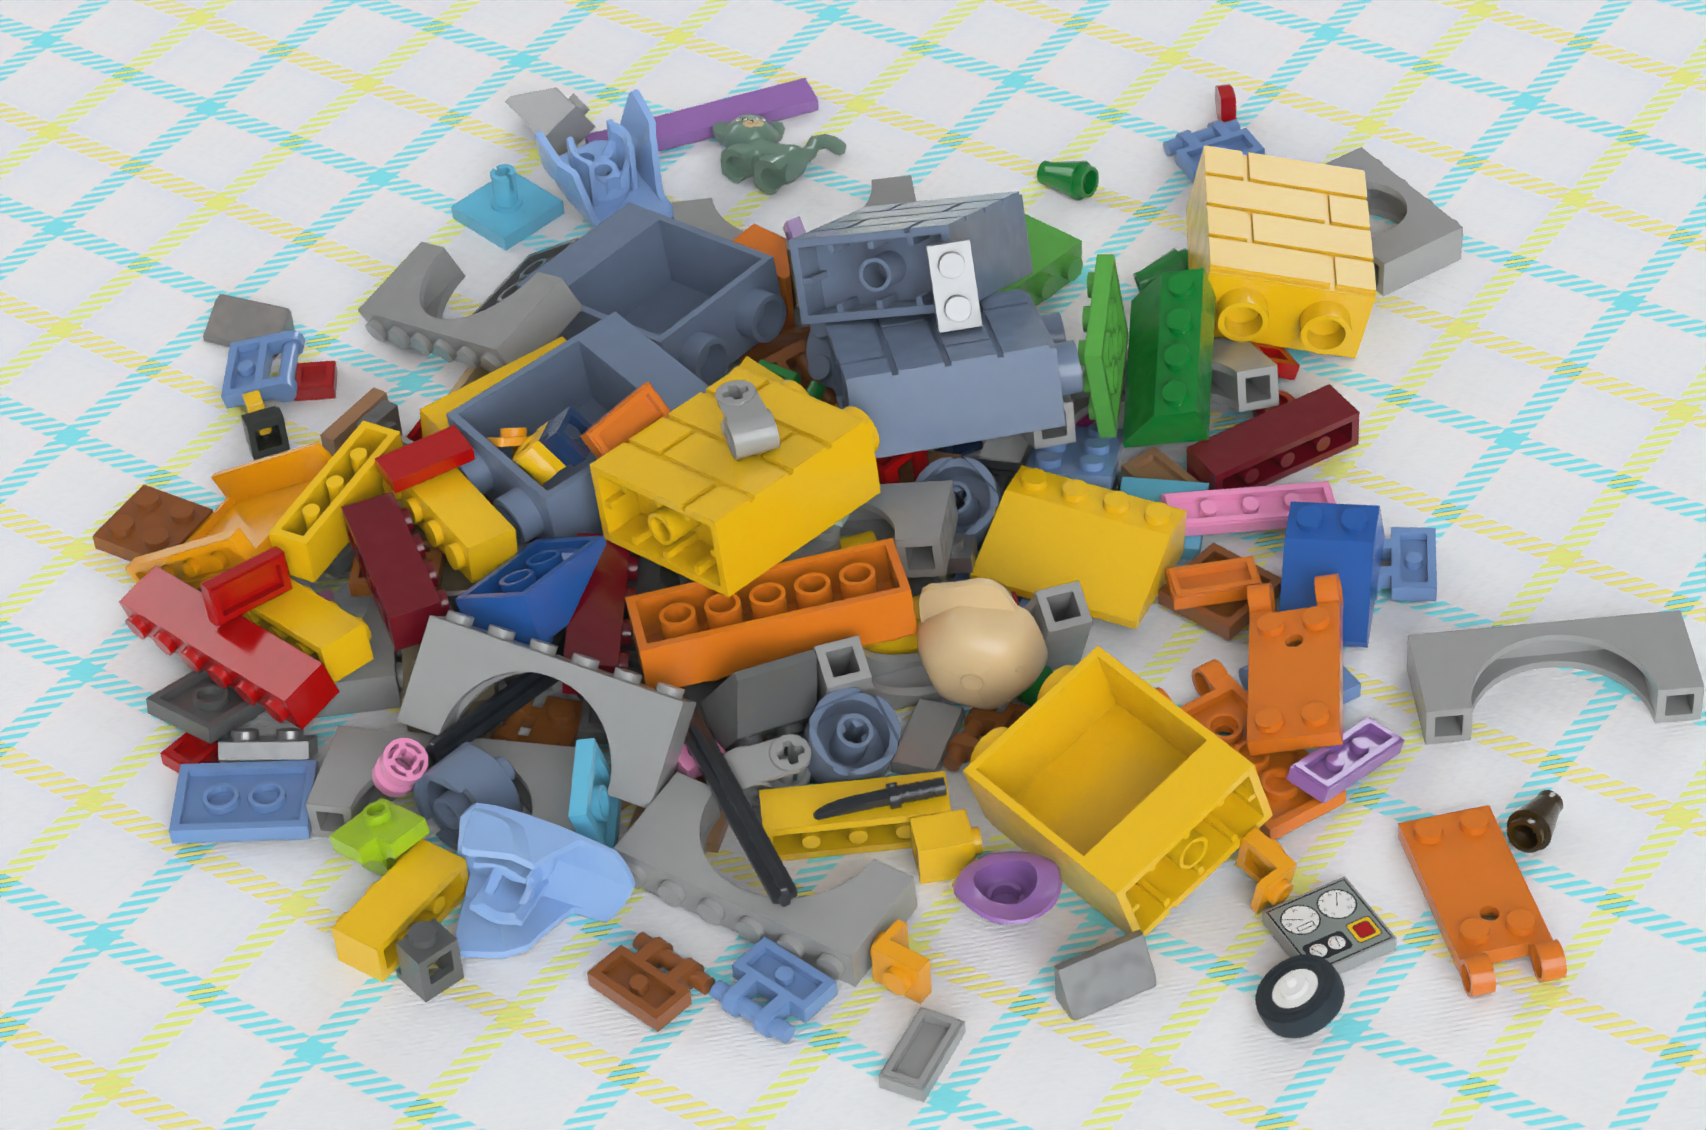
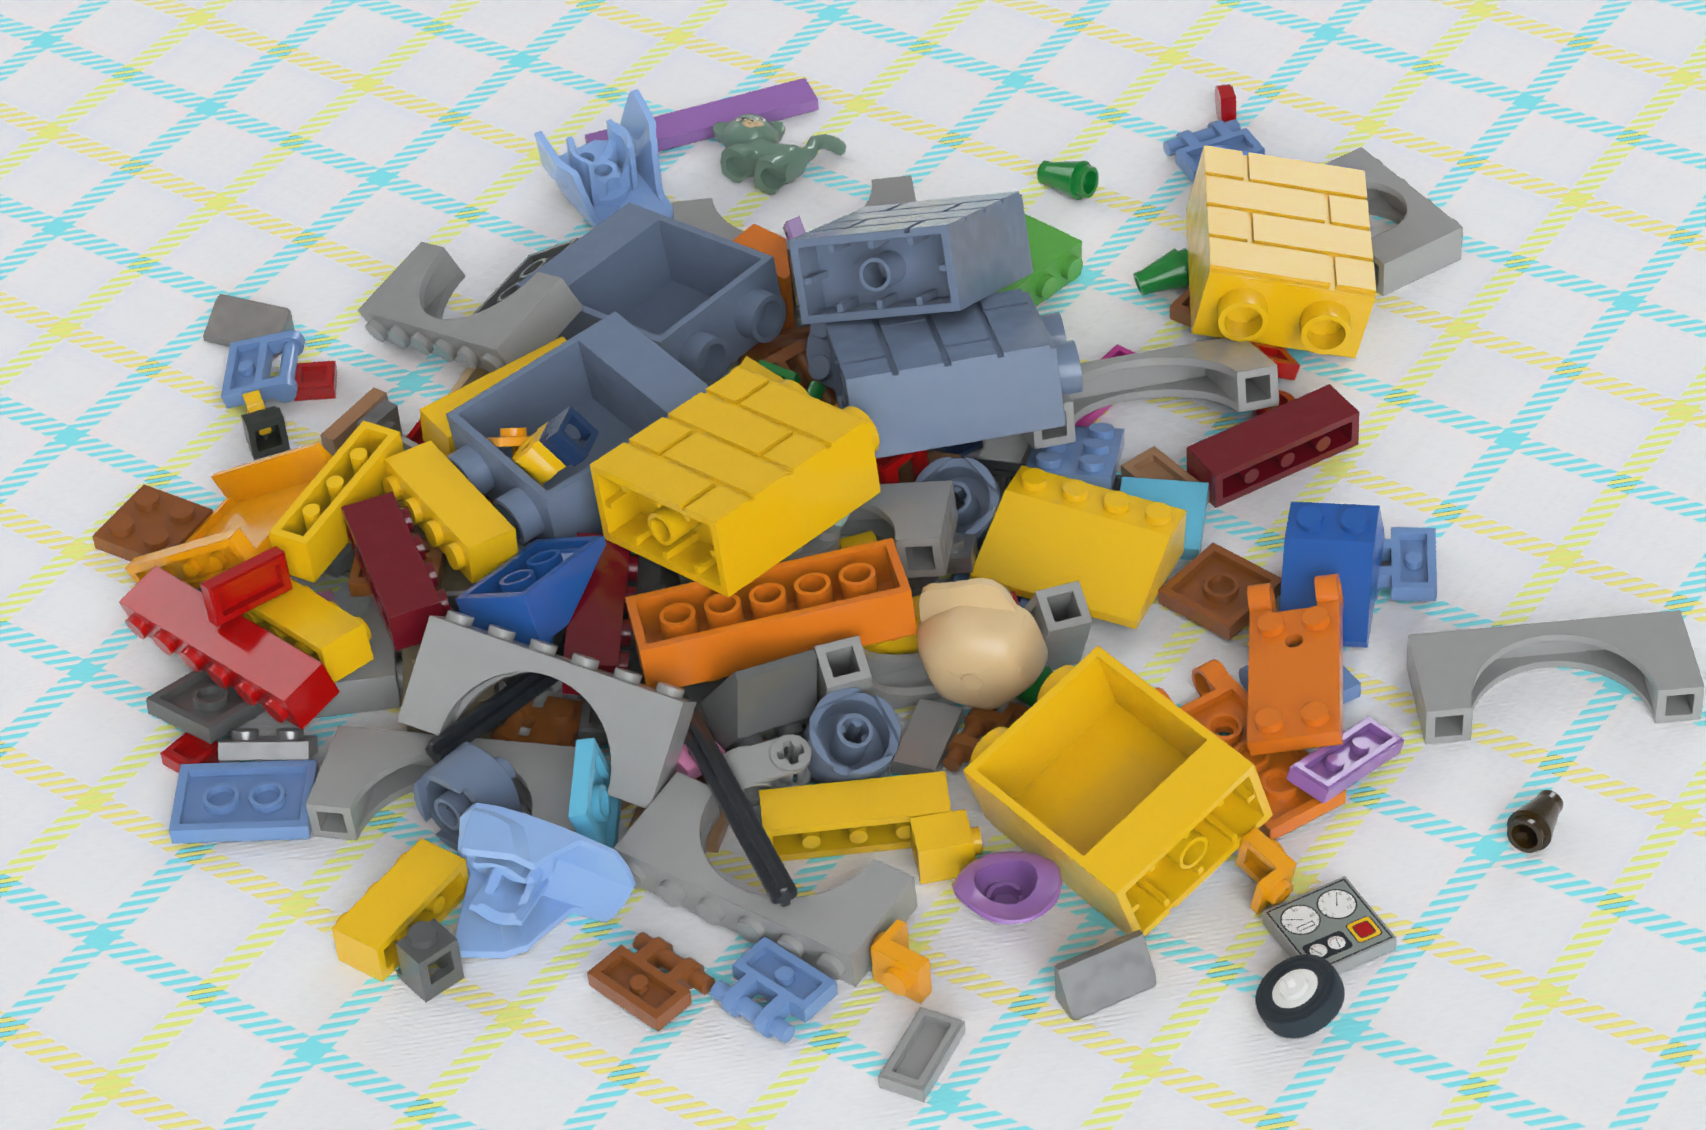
lime brick [329,797,430,877] -> none
bright pink wheel [372,738,429,798] -> none
red tile [375,425,475,494] -> none
medium azure tile [451,164,565,251] -> none
light grey slope [505,87,596,156] -> none
orange tile [580,381,671,459] -> none
light grey piece [715,380,780,460] -> none
black piece [813,777,947,820] -> none
plate [925,238,982,333] -> none
bright green plate [1078,254,1129,438] -> none
green slope [1122,268,1216,448] -> none
bright pink tile [1159,481,1336,536] -> none
orange tile [1165,556,1262,610] -> none
orange hinge [1398,805,1567,997] -> none

